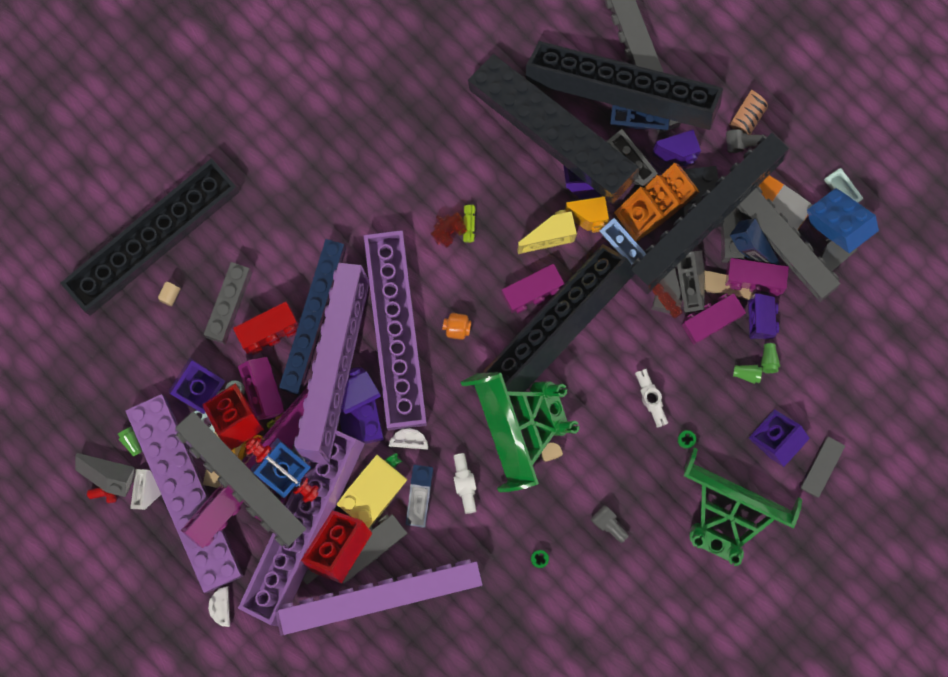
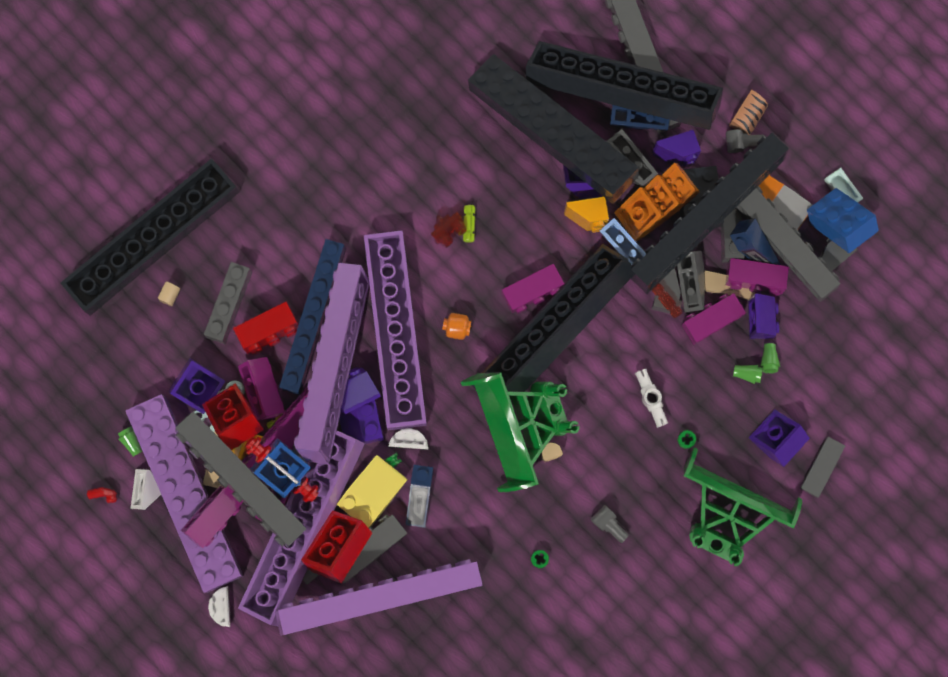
dark grey slope [75,453,134,497] -> none
white pin [454,453,477,514] -> none
light yellow slope [517,210,577,254] -> none

